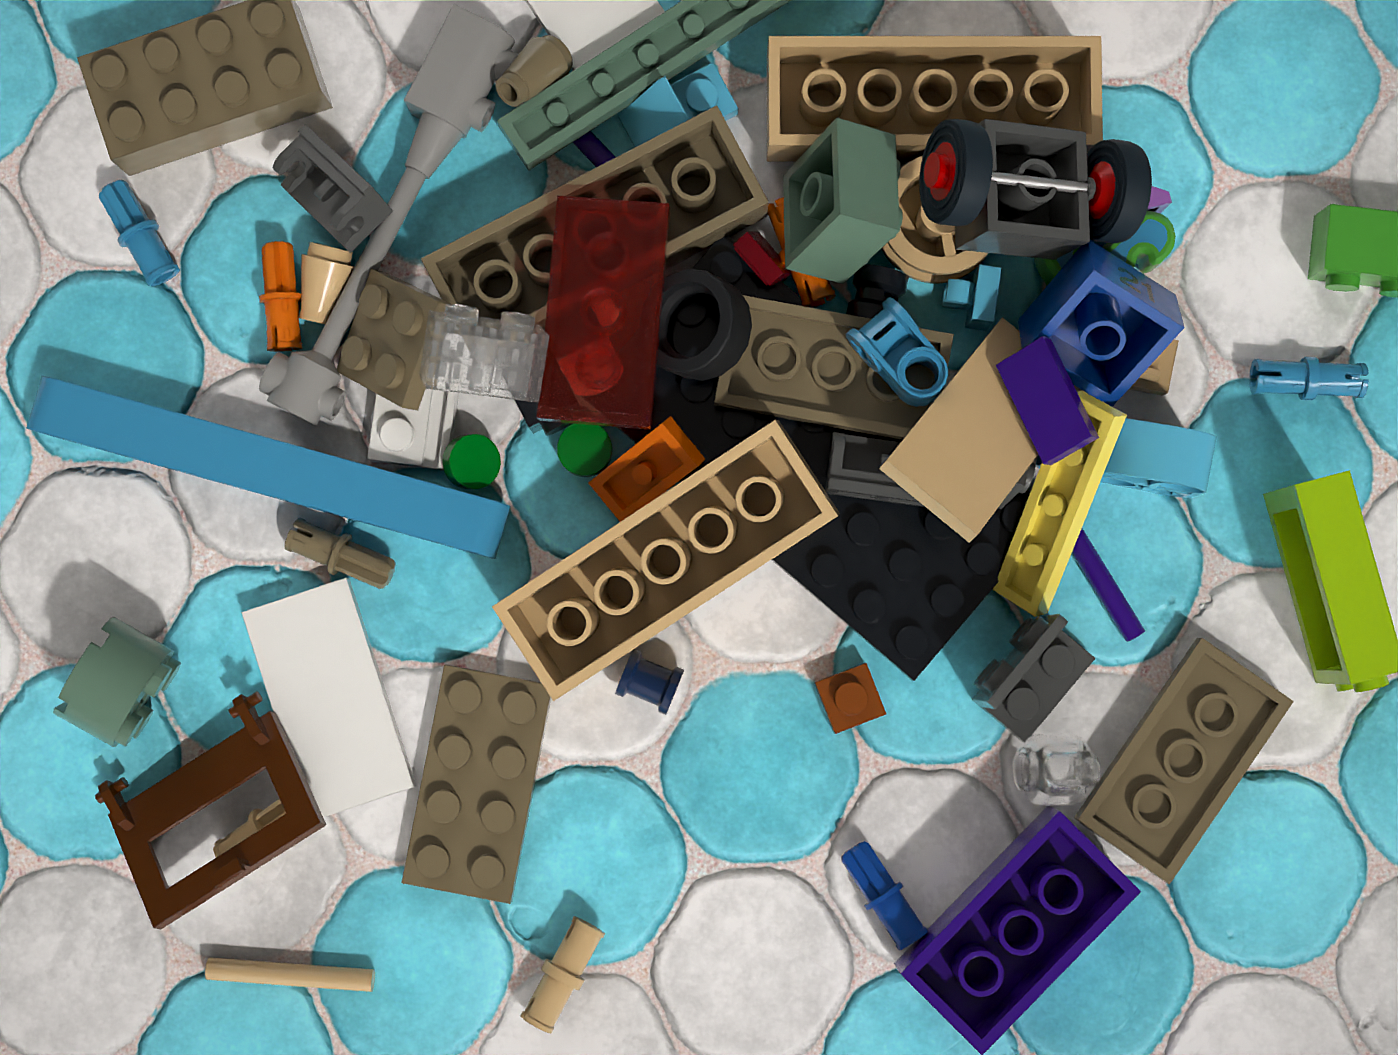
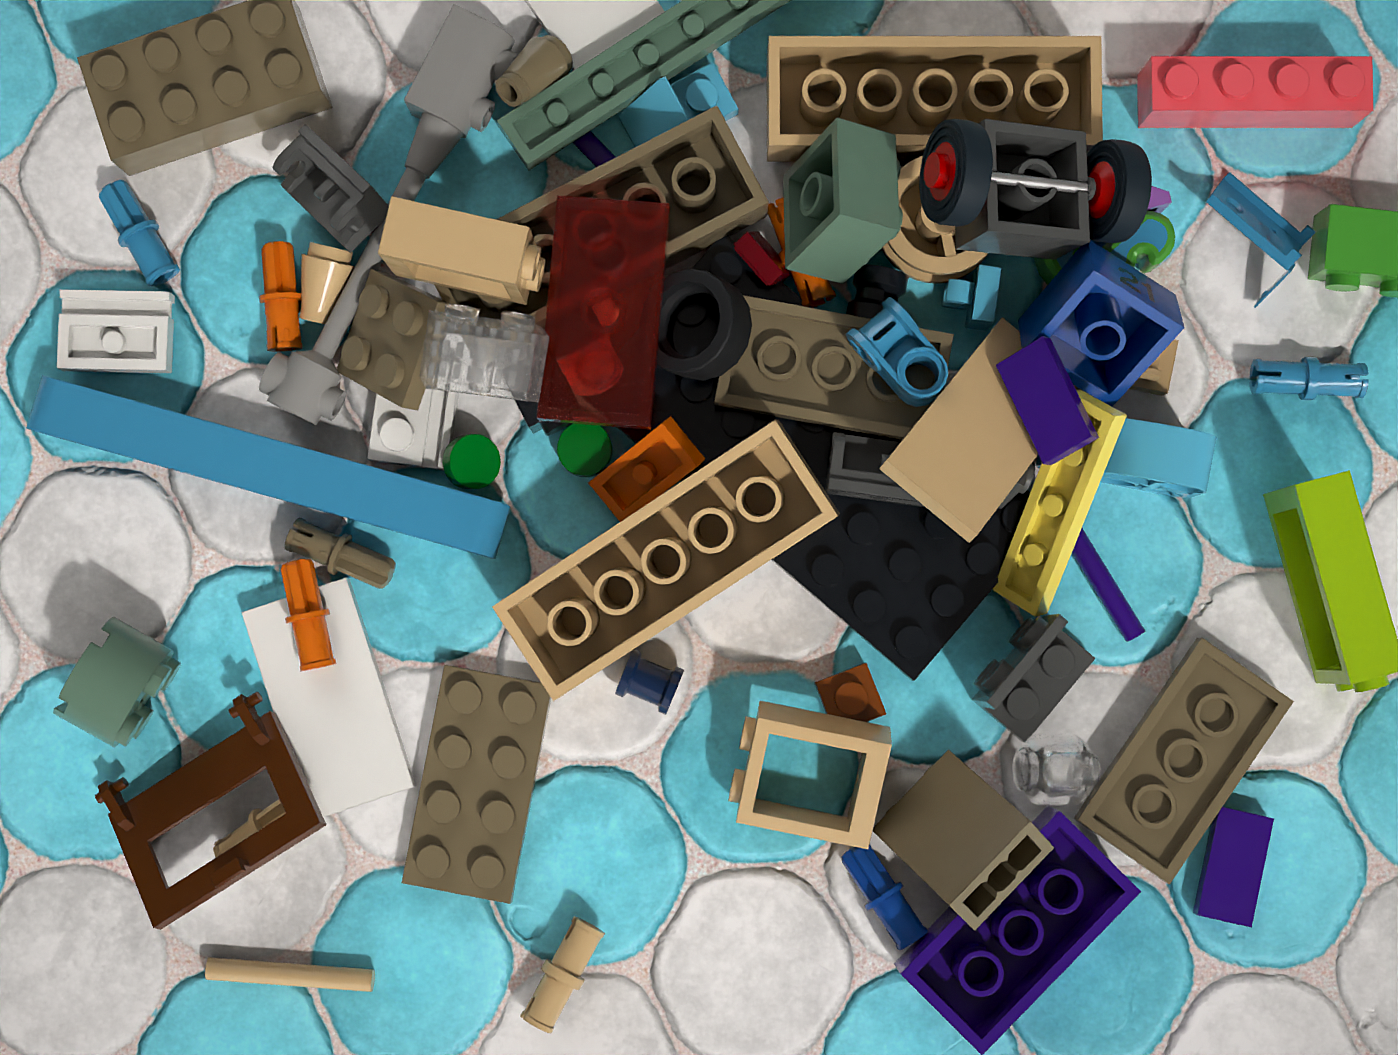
none -> white plate [57,289,175,373]
none -> orange axle [281,559,336,672]
none -> tan window [378,196,545,305]
none -> tan window [728,701,892,849]
none -> dark tan brick [873,750,1054,931]
none -> coral brick [1137,56,1374,128]
none -> dark purple tile [1193,807,1274,928]
none -> dark azure piece [1206,172,1316,308]

